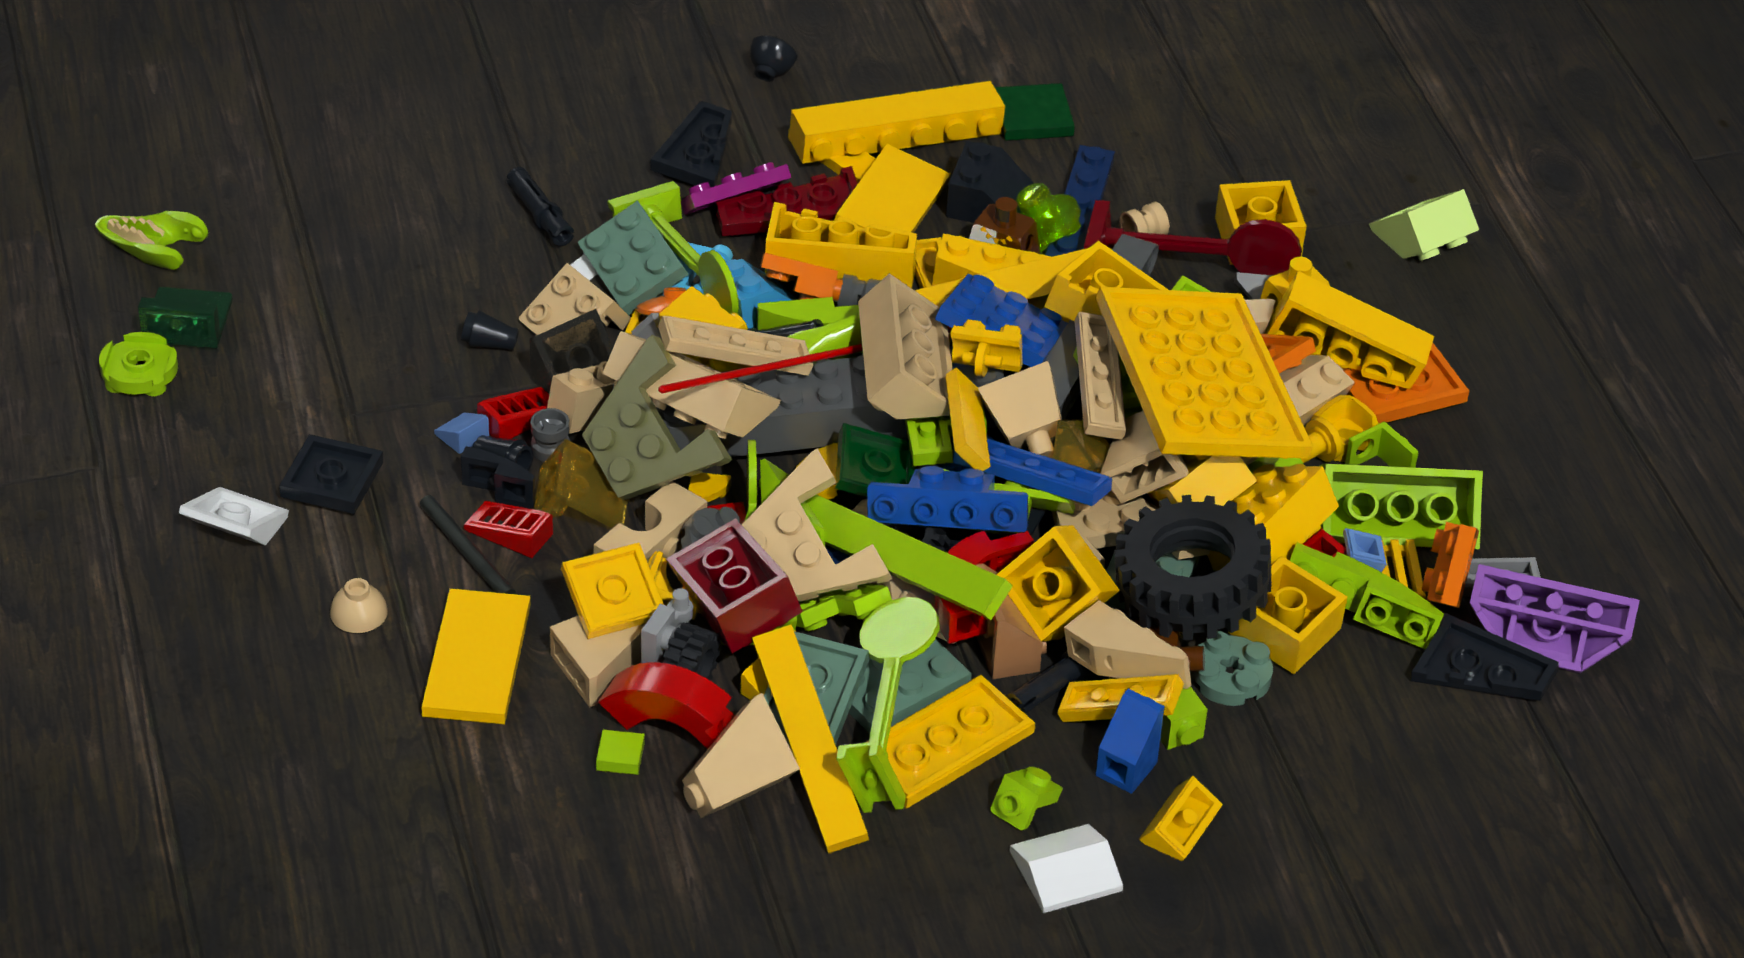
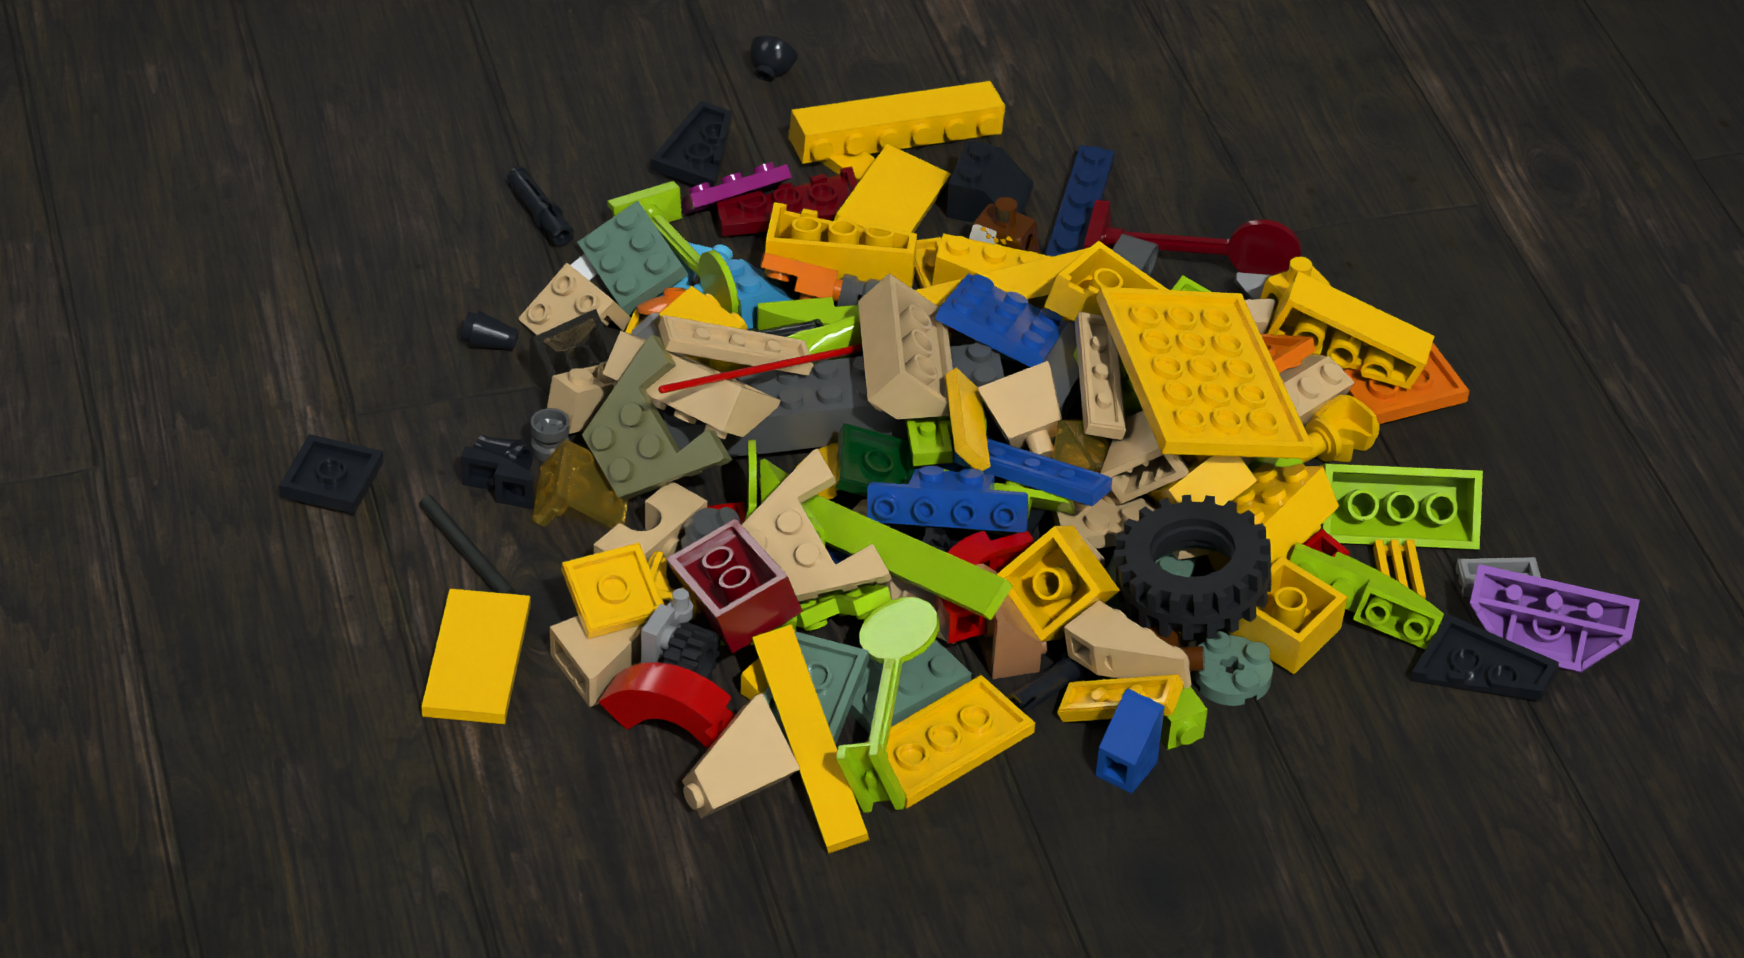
lime animal [95,211,208,270] -> none
lime plate [99,332,178,396] -> none
clear green bracket [138,287,233,348] -> none
white slope [179,487,289,546] -> none
tan brick [330,578,388,633] -> none
medium blue slope [434,413,489,454] -> none
red slope [464,501,553,558] -> none
red slope [477,387,549,439] -> none
lime tile [596,730,645,775] -> none
yellow tile [688,473,731,502] -> none
yellow hips [951,320,1023,377] -> none
lime bracket [991,767,1063,830] -> none
dark green tile [994,83,1075,140] -> none
white slope [1009,824,1123,913] -> none
clear neon green plate [1016,183,1081,252] -> none
tan wheel [1119,202,1170,235] -> none
yellow slope [1139,776,1223,861] -> none
yellow brick [1215,180,1306,265] -> none
medium blue slope [1343,528,1387,572] -> none
lime bracket [1345,421,1418,468] -> none
yellowish green slope [1369,189,1479,261] -> none
orange plate [1421,522,1479,609] -> none

